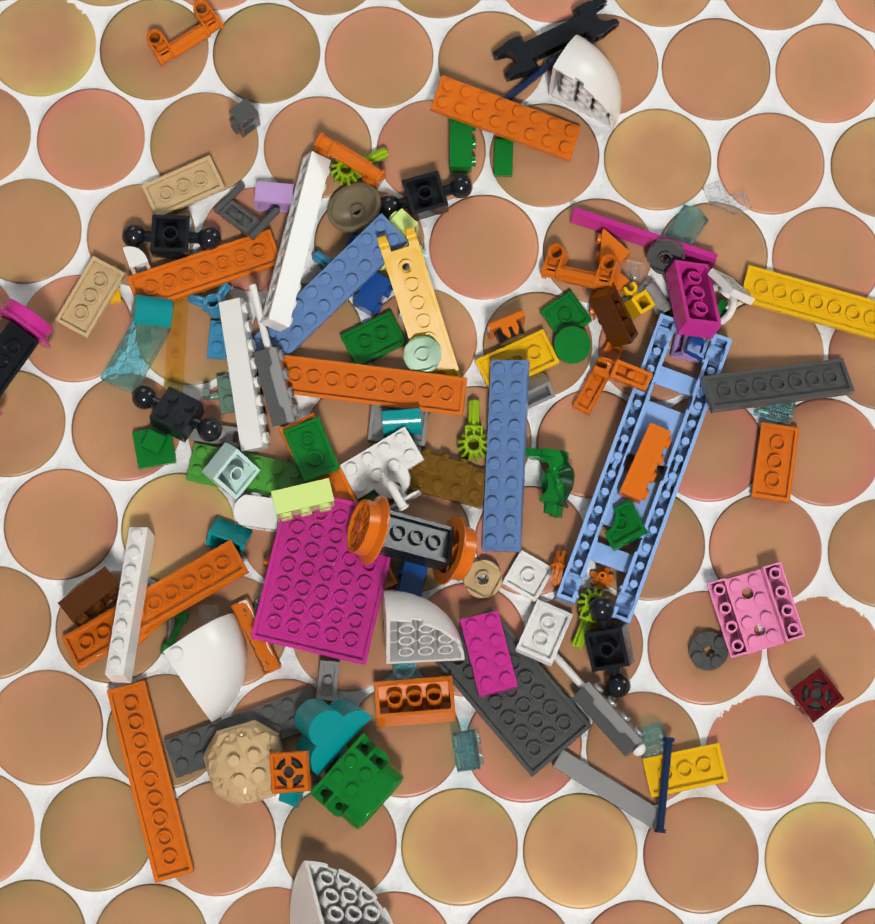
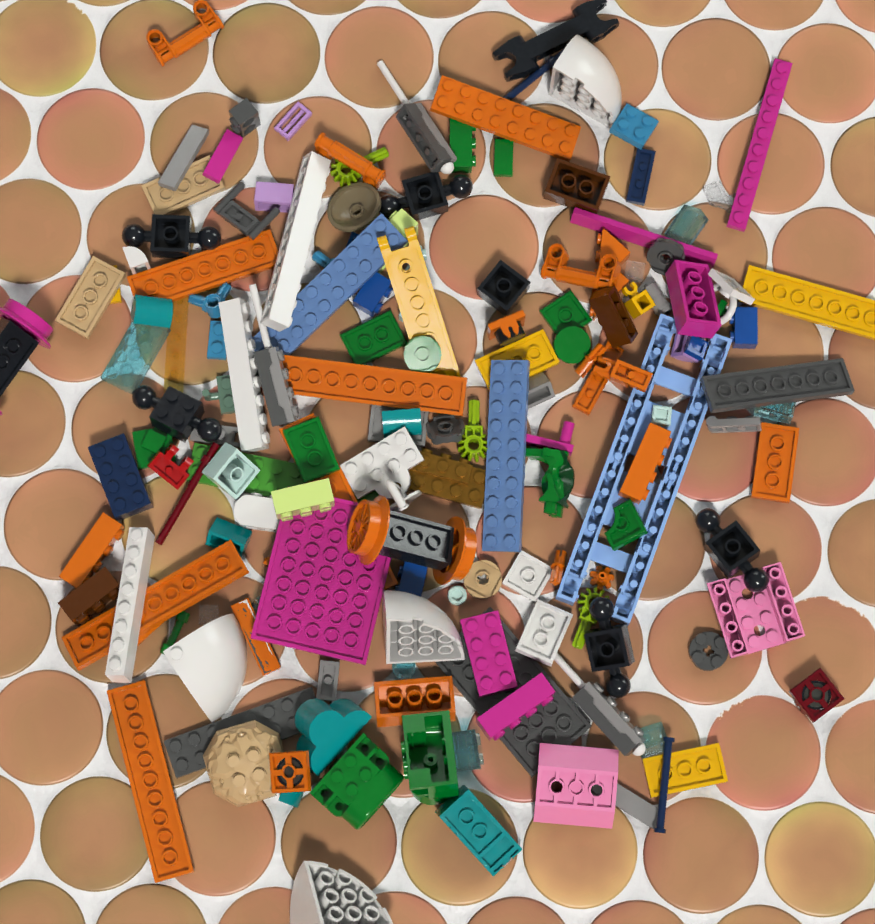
none -> orange brick [59,512,125,588]
none -> dark blue brick [88,433,154,521]
none -> red plate [147,443,194,490]
none -> dark red bar [155,442,220,546]
none -> light grey tile [158,124,209,191]
none -> dark pink tile [202,129,243,184]
none -> lavender tile [274,101,312,141]
none -> dark grey piece [377,60,457,174]
none -> green brick [401,710,459,805]
none -> dark grey plate [426,414,465,445]
none -> teal piece [435,785,522,876]
none -> light aqua tile [447,586,467,606]
none -> dark pink brick [476,672,555,741]
none -> black brick [477,260,531,316]
none -> dark pink piece [526,421,575,456]
none -> bright pink slope [533,743,619,829]
none -> reddish brown brick [543,158,610,214]
none -> orange axle [574,343,606,378]
none -> dark azure plate [609,103,659,150]
none -> dark blue plate [626,148,656,206]
none -> light aqua tile [651,405,672,427]
none -> black brick [696,508,769,593]
none -> light grey plate [706,415,762,433]
none -> dark pink plate [726,58,793,232]
none -> blue brick [729,307,758,349]

